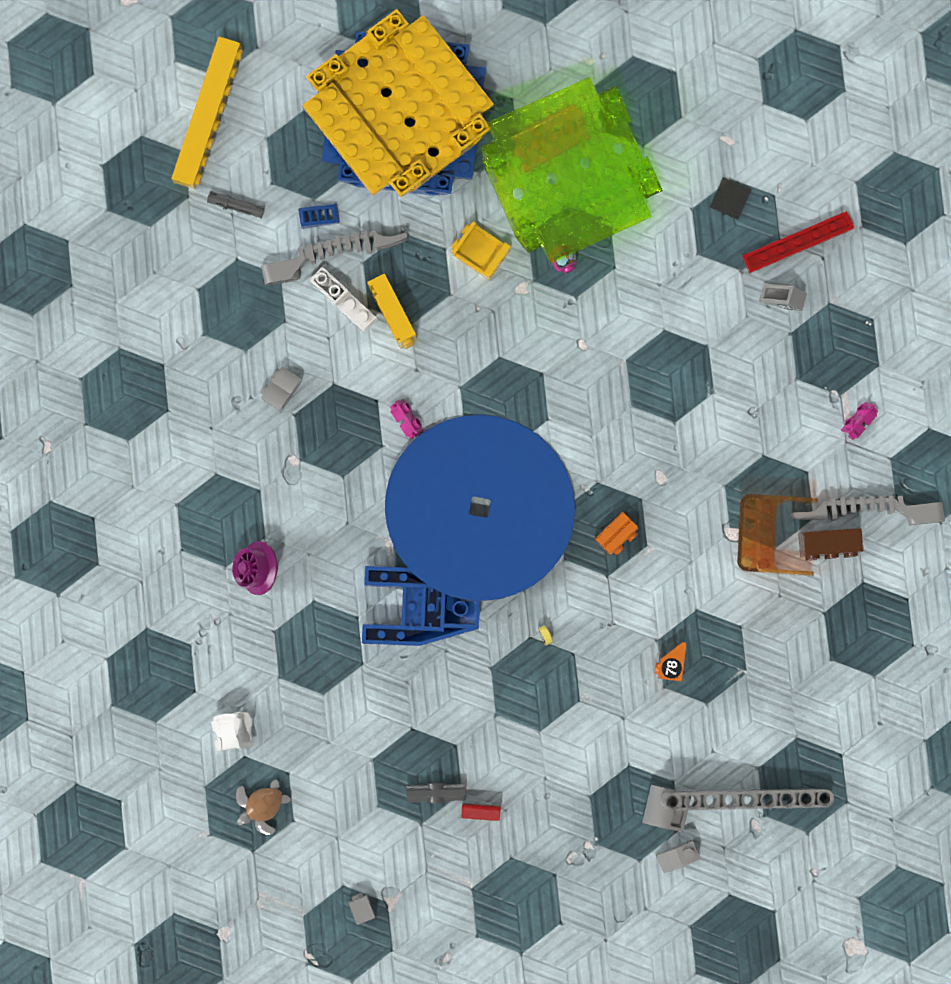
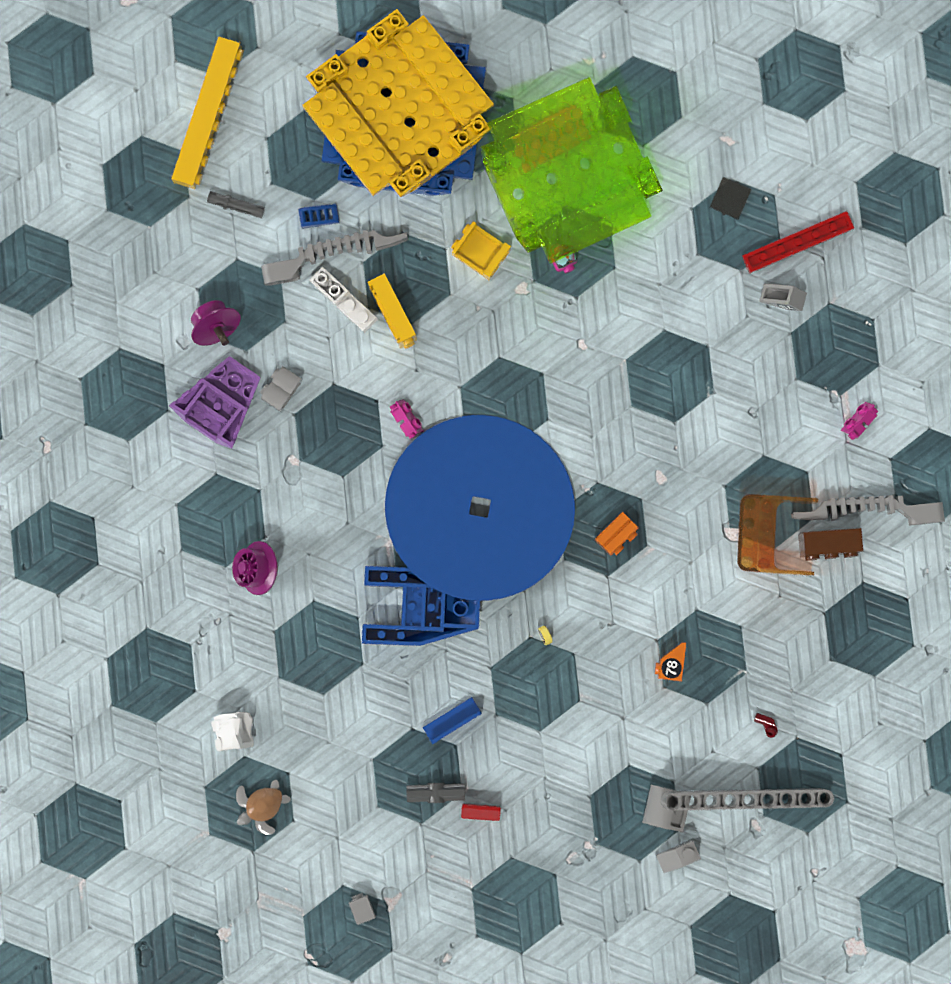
none -> medium lavender wedge [169,356,261,449]
none -> magenta piece [191,300,241,346]
none -> blue panel [423,697,482,744]
none -> dark red arm [754,713,778,738]

